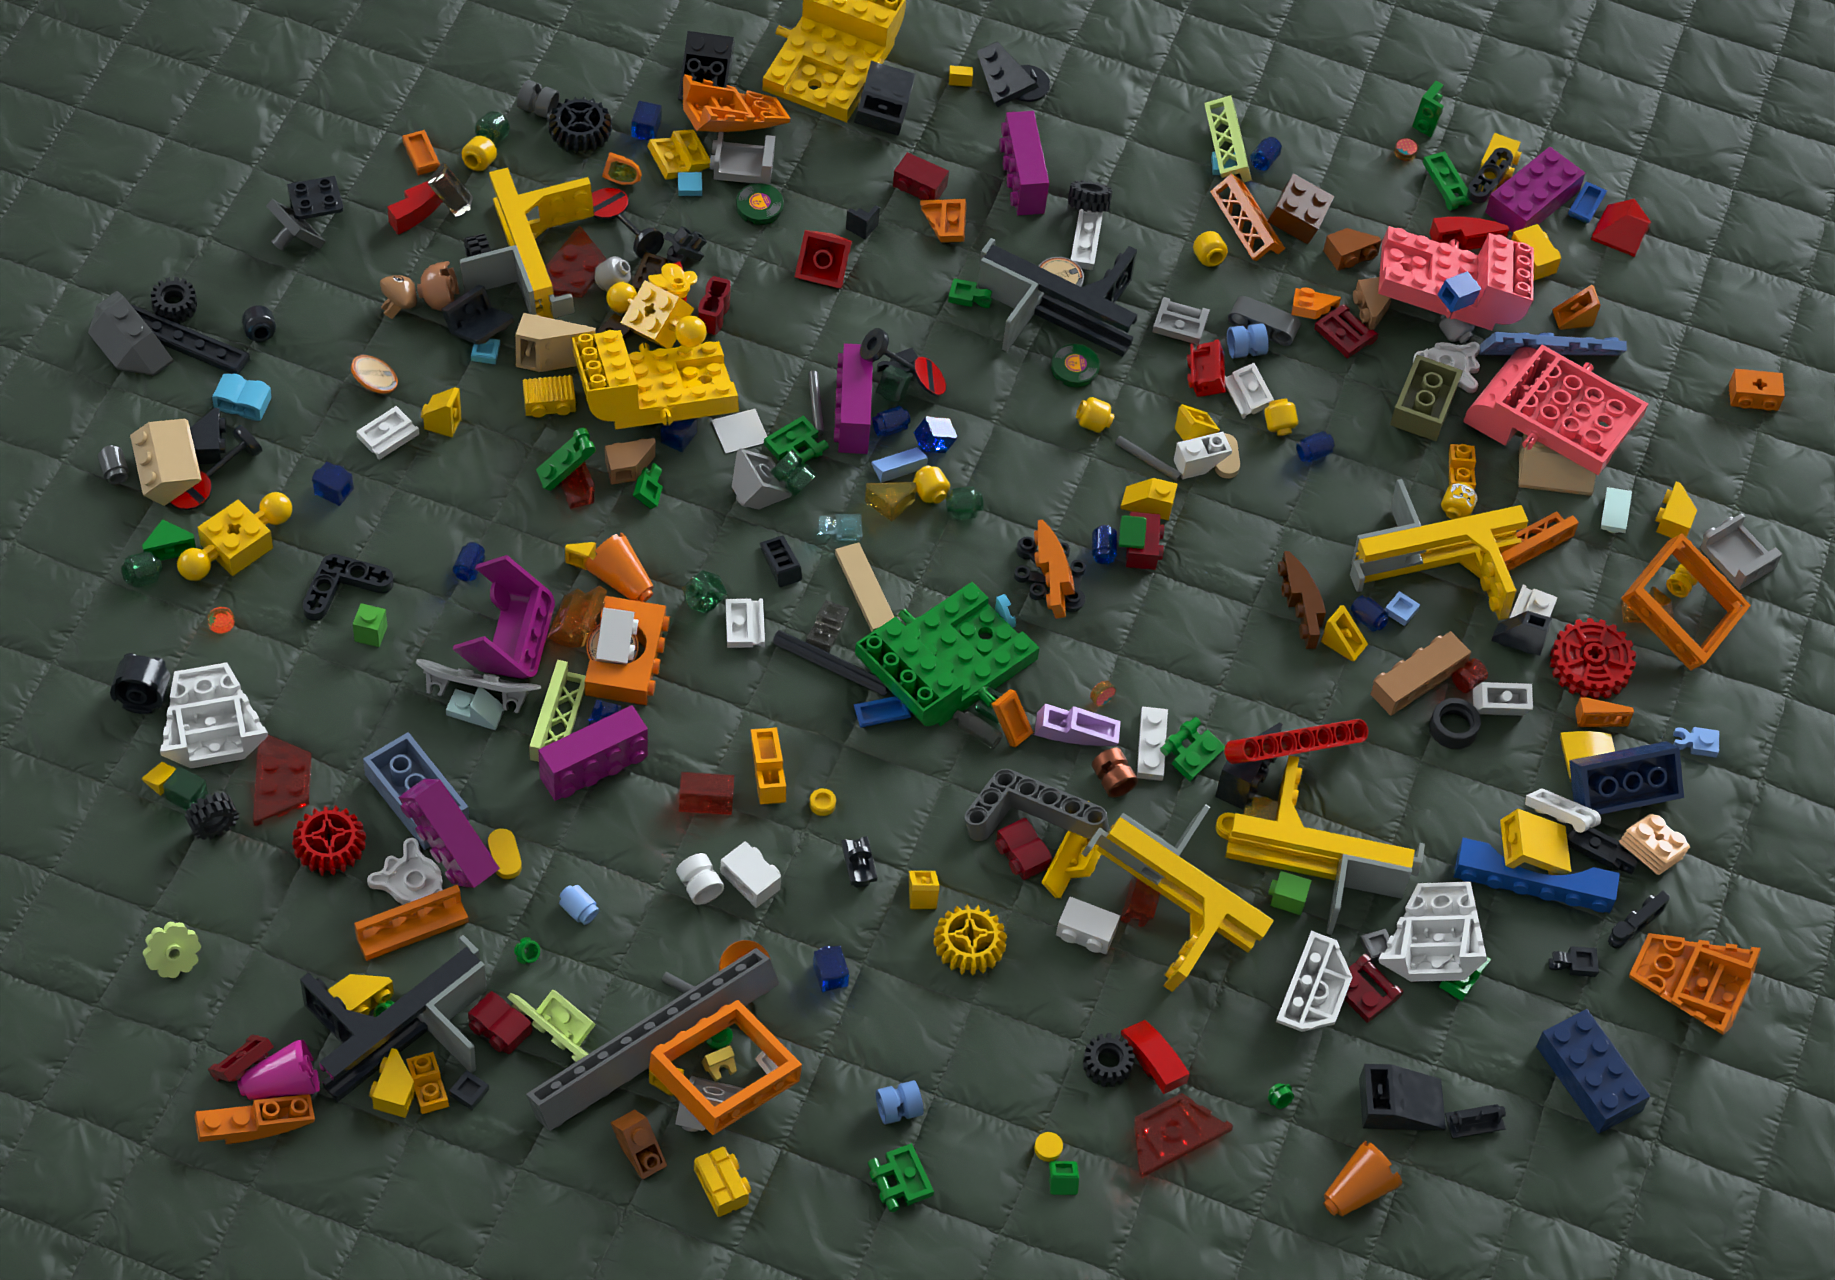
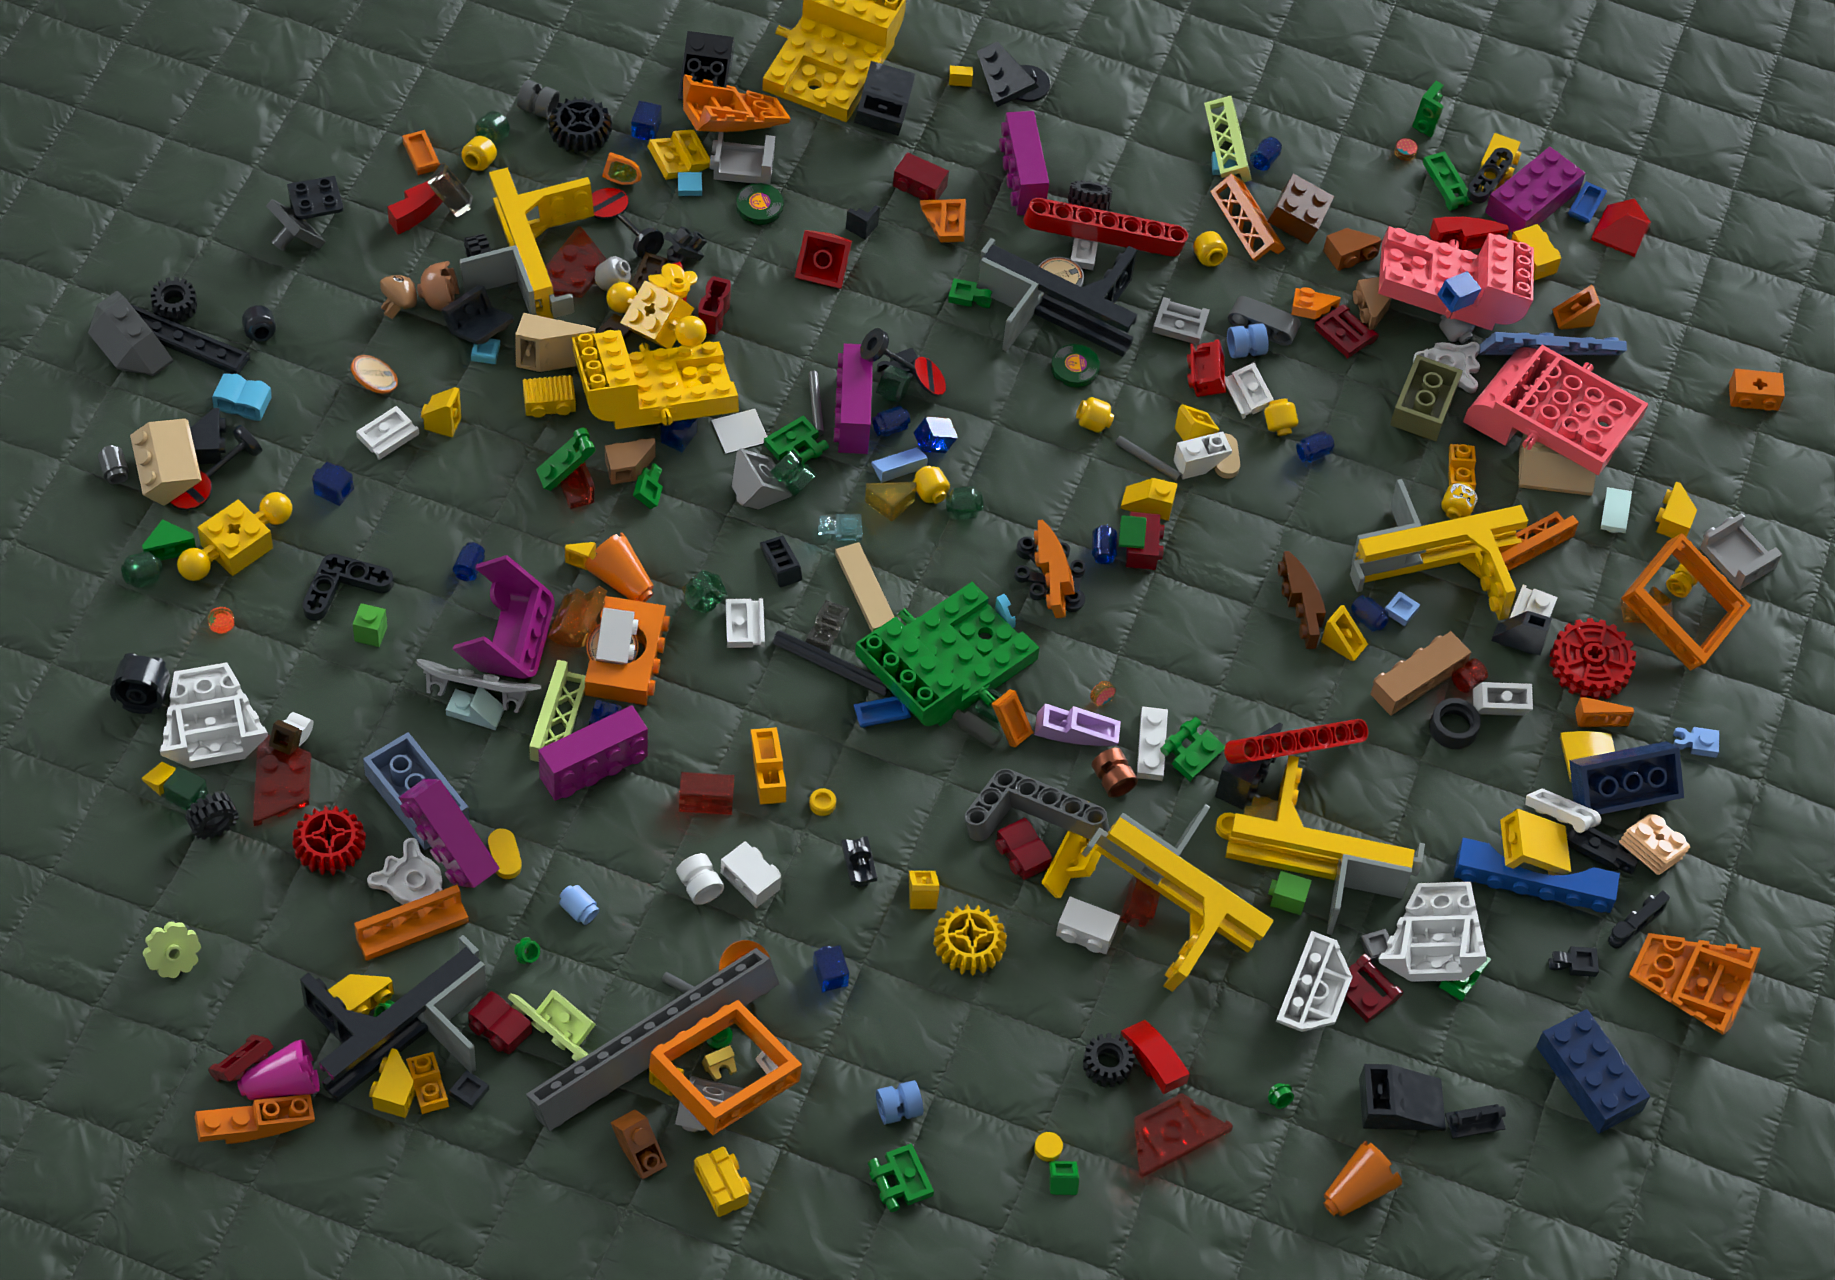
none -> dark brown leg [269,712,313,755]
none -> red beam [1023,198,1188,257]

